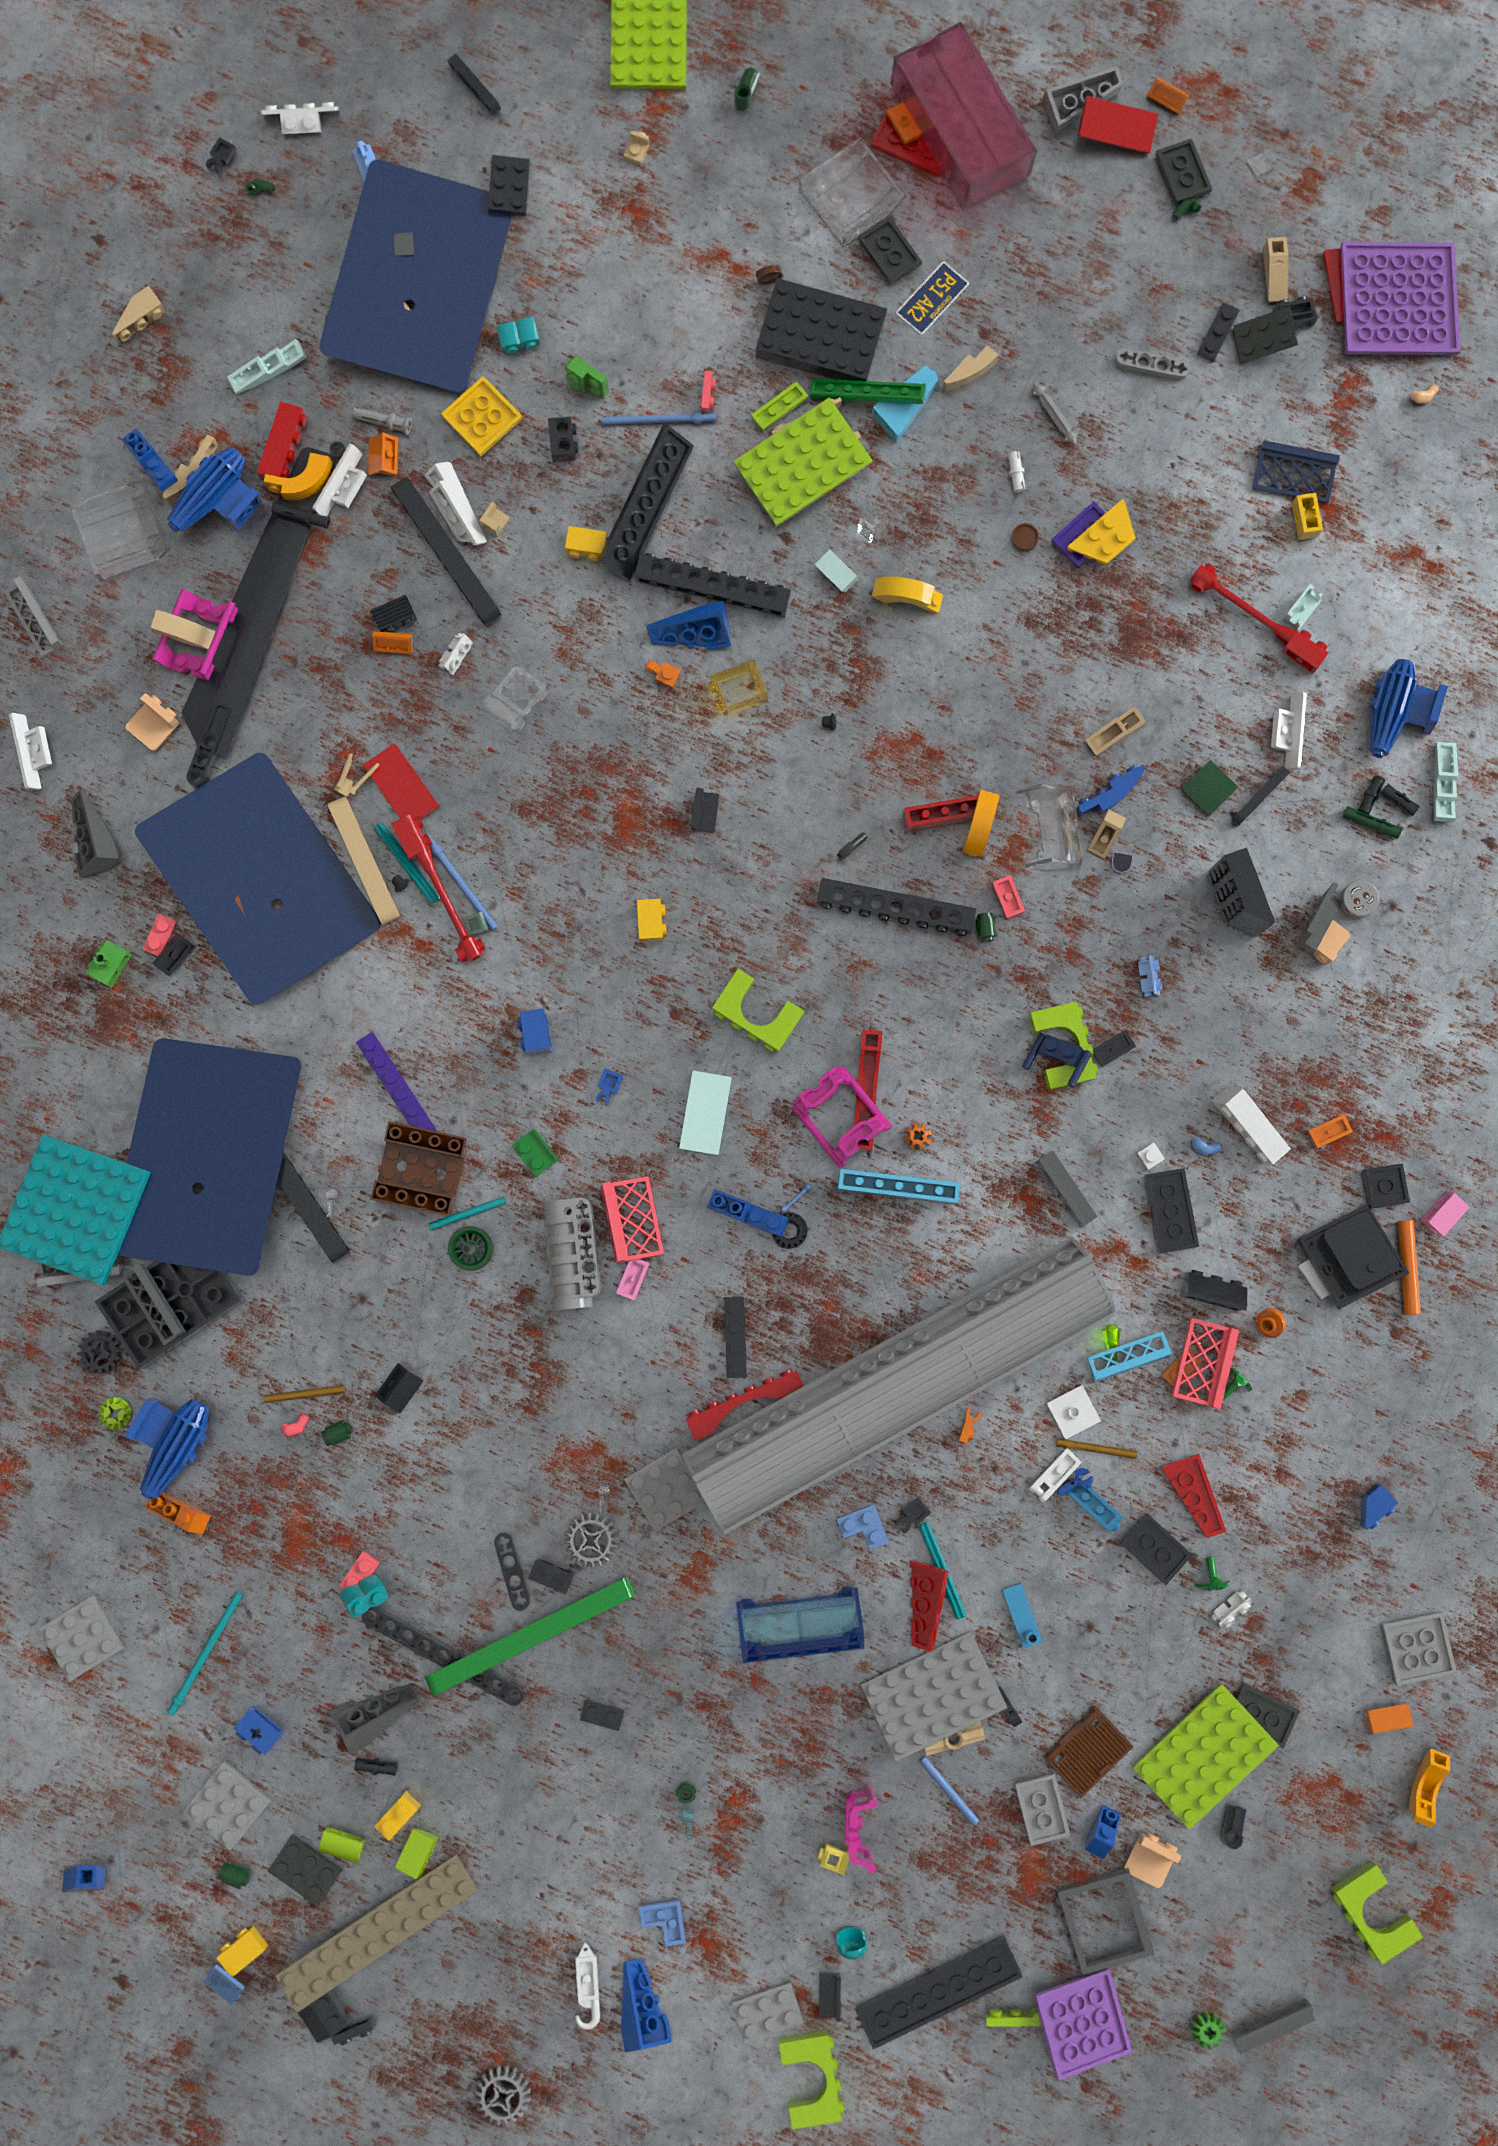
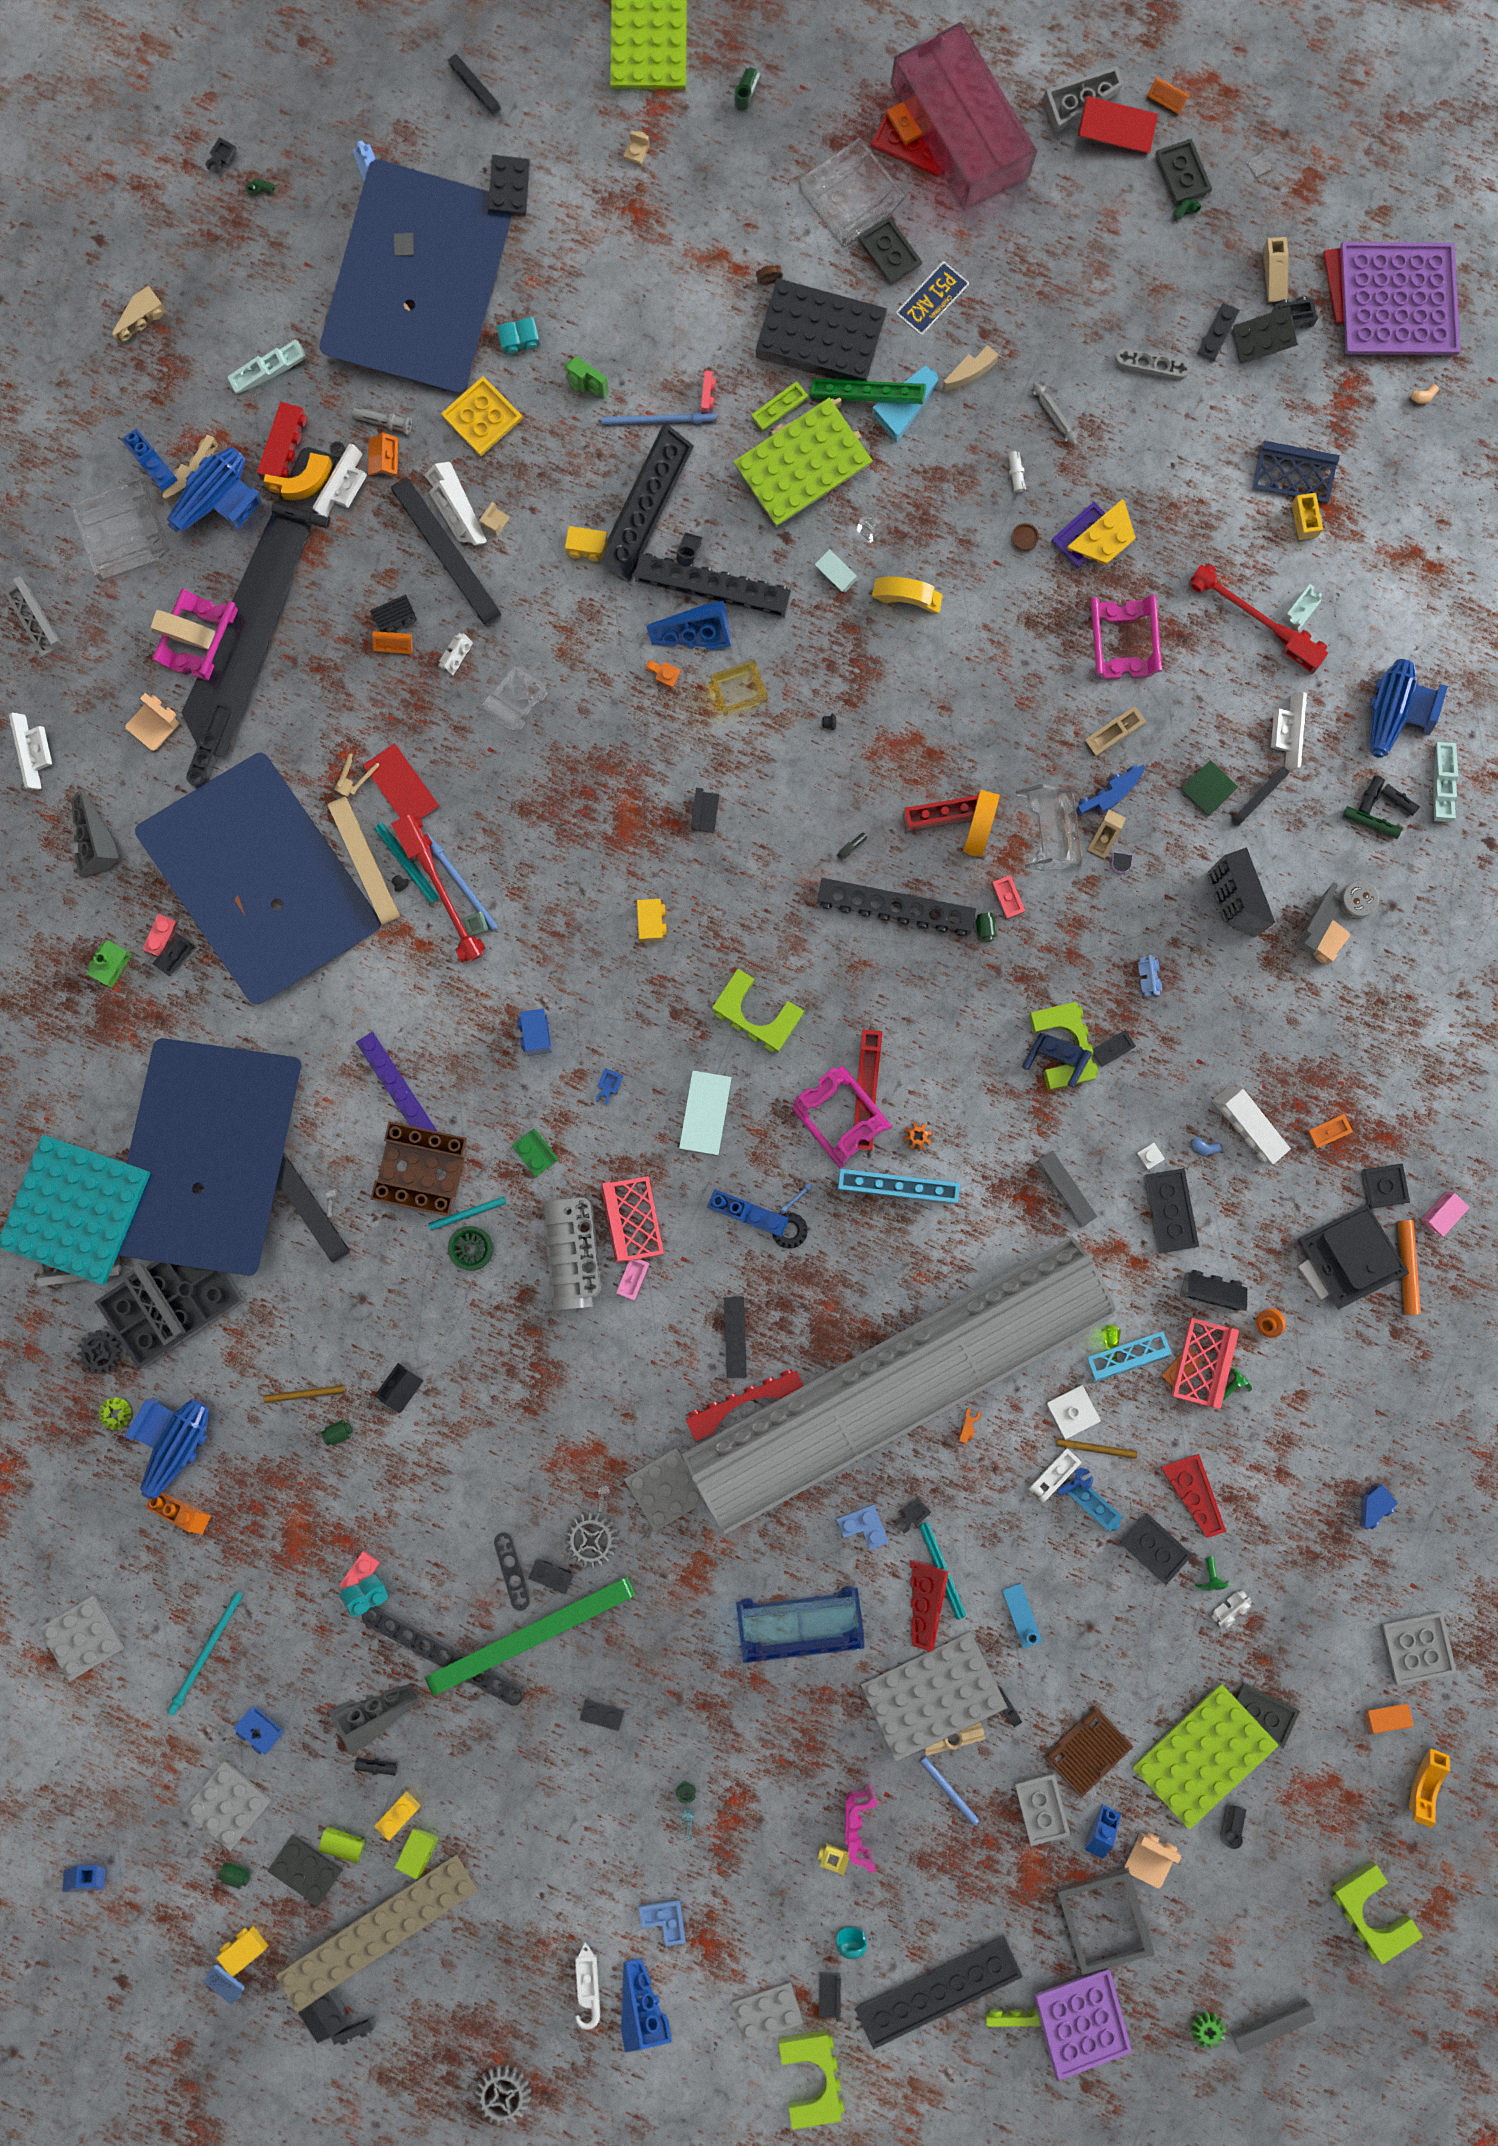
white bracket [261,102,339,134] -> none
coral arm [280,1413,310,1437] -> none
black brick [548,416,579,463] -> none
none -> black piece [676,532,703,566]
none -> dark pink piece [1091,594,1162,680]

